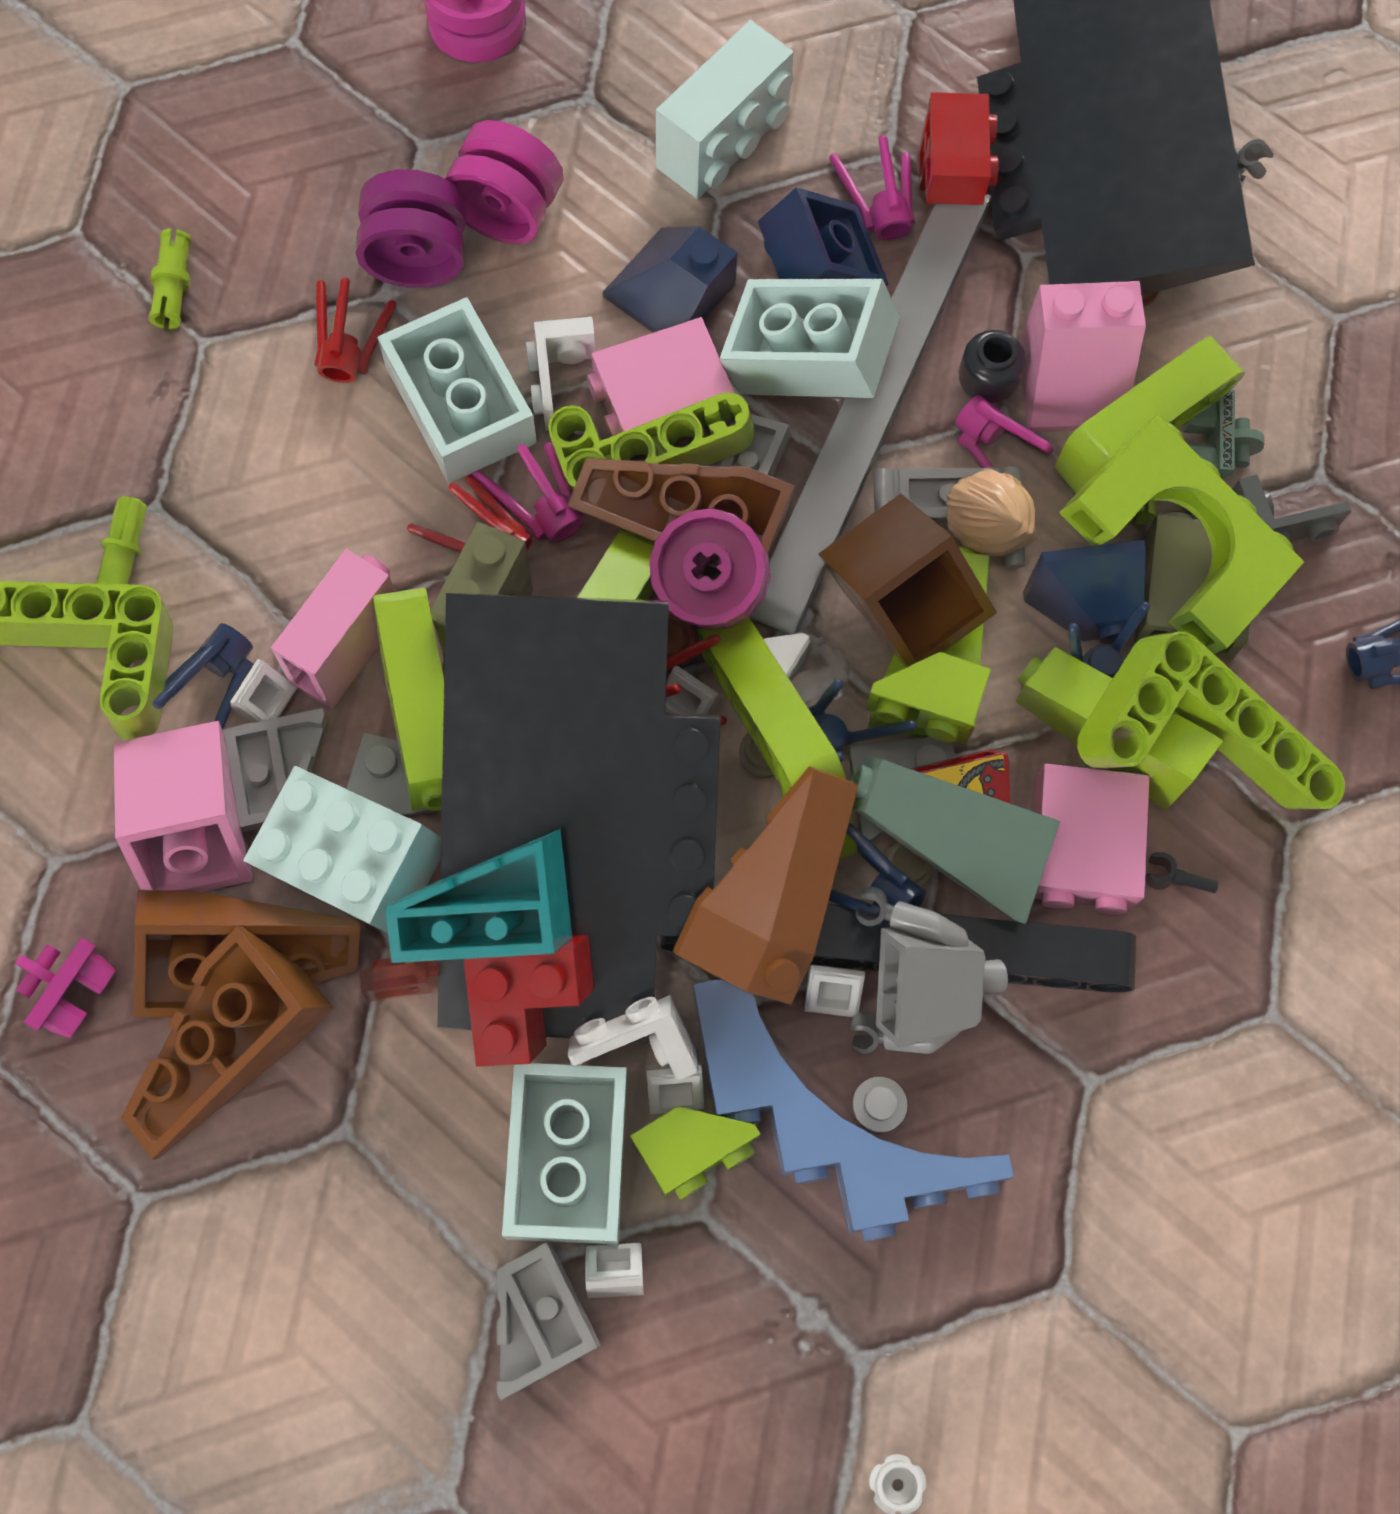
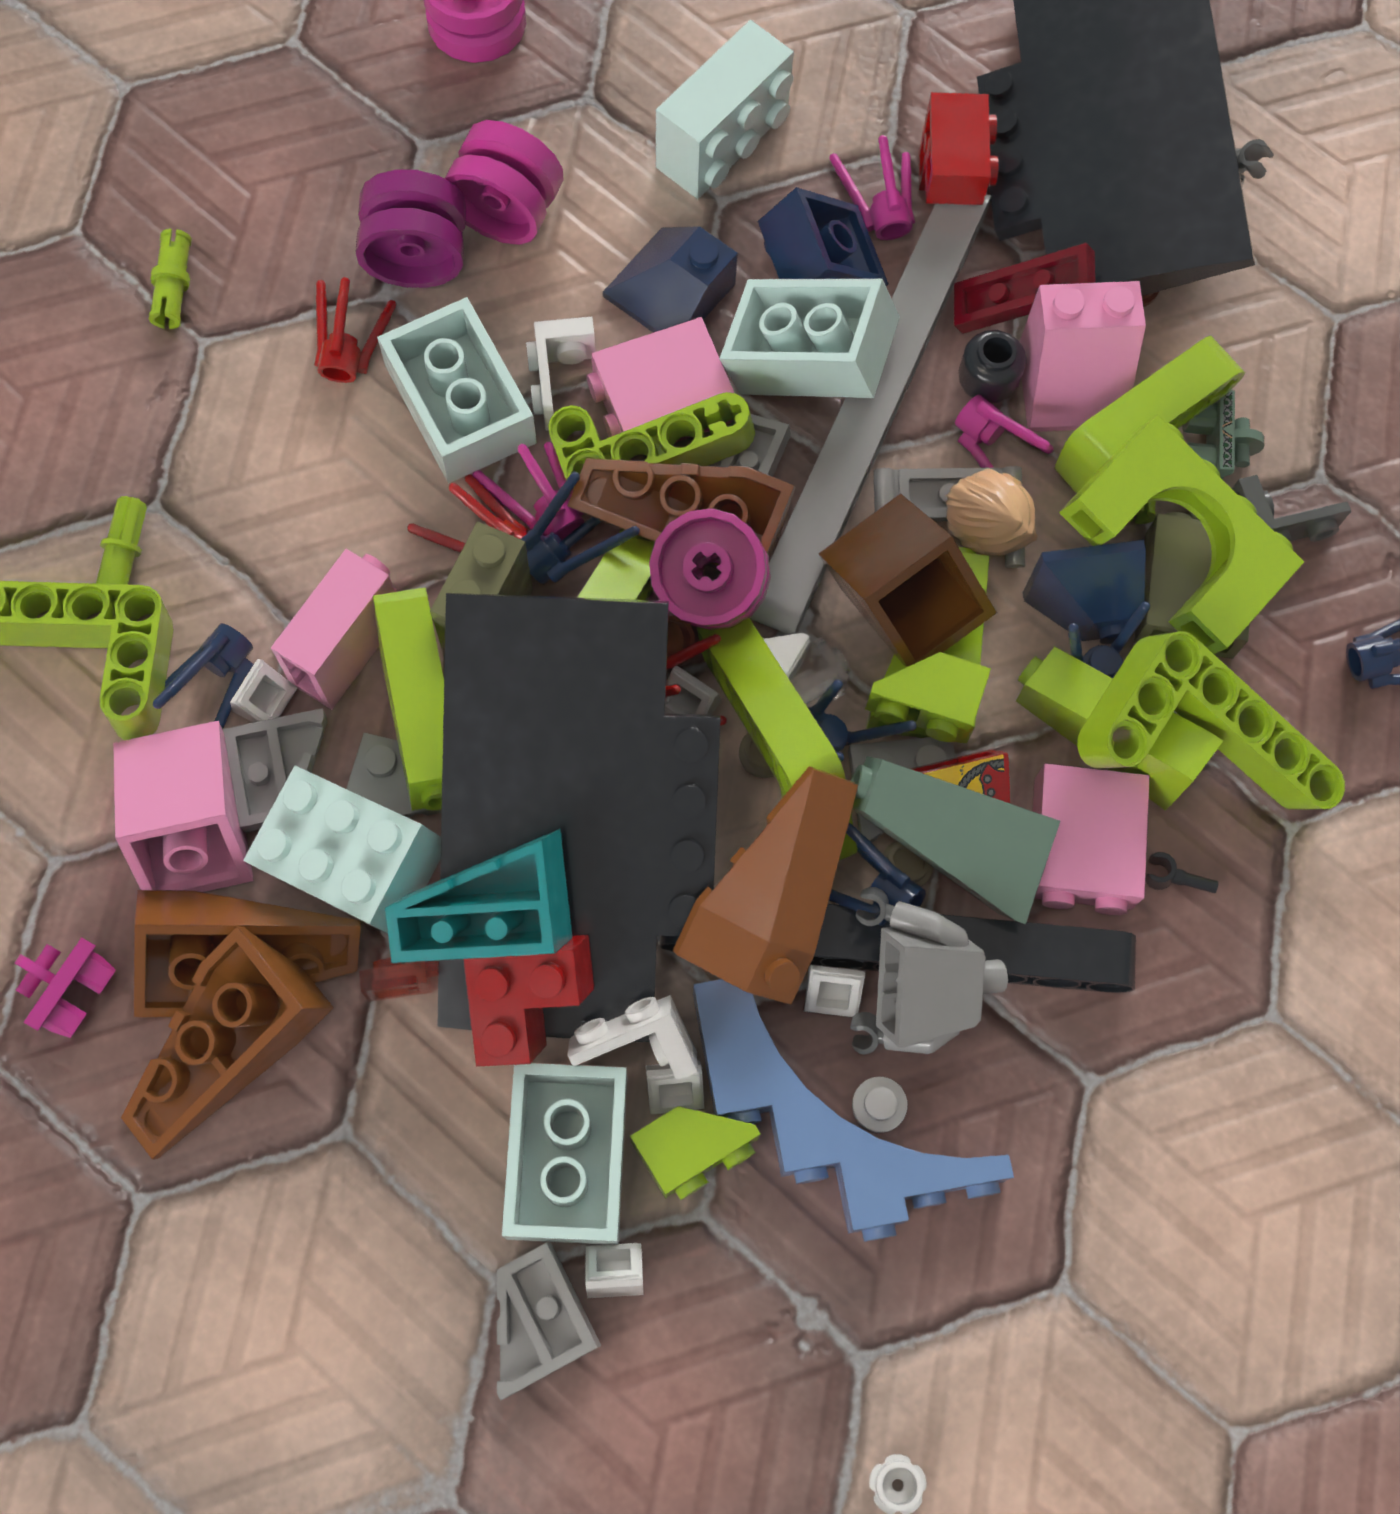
none -> dark blue plant [521,472,640,585]
none -> dark red plate [954,243,1095,334]

